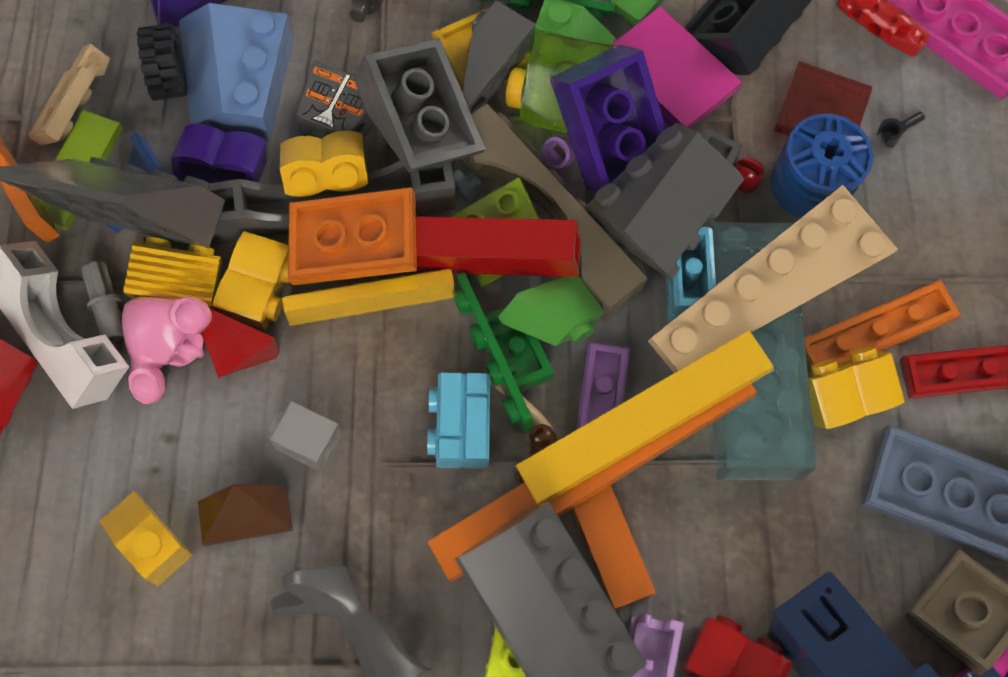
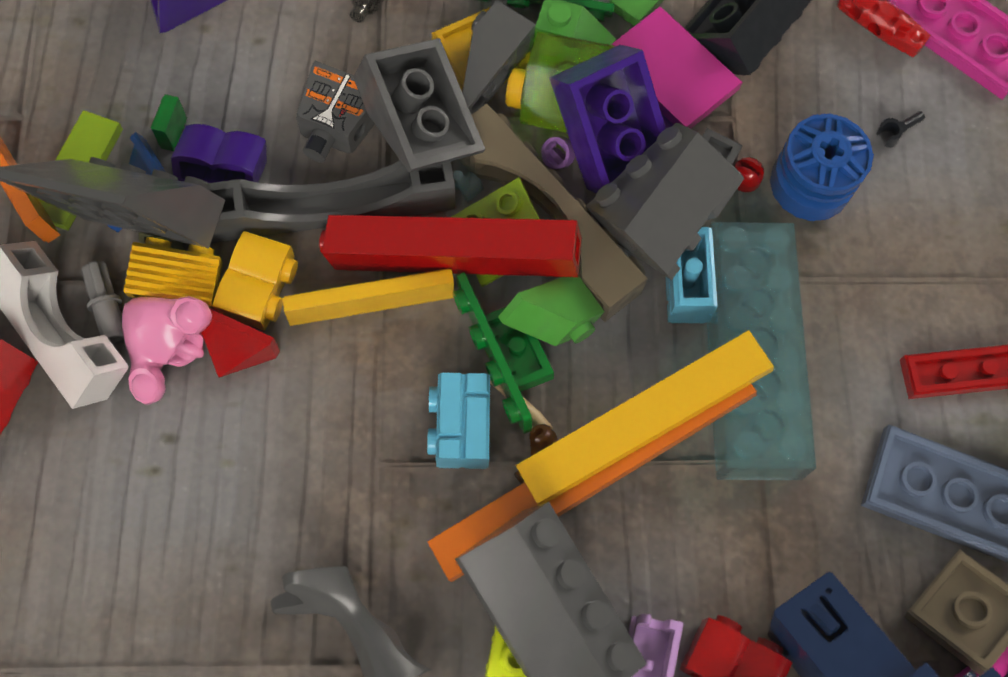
tan hinge [28,44,110,146] -> none
yellow slope [99,491,193,587] -> none
black tyre [137,23,187,101] -> none
medium blue wedge [179,3,294,141] -> none
reddish brown slope [198,484,293,546] -> none
light grey brick [269,401,342,473] -> none
yellow brick [280,131,368,197] -> none
orange tile [288,187,417,285] -> none
orange tile [572,485,656,610] -> none
medium lavender tile [576,342,630,430] -> none
tan wing [648,185,898,373] -> none
clear red tile [774,61,873,136] -> none
orange tile [794,279,962,373] -> none
yellow brick [800,346,905,429] -> none
none -> green tile [151,94,187,152]

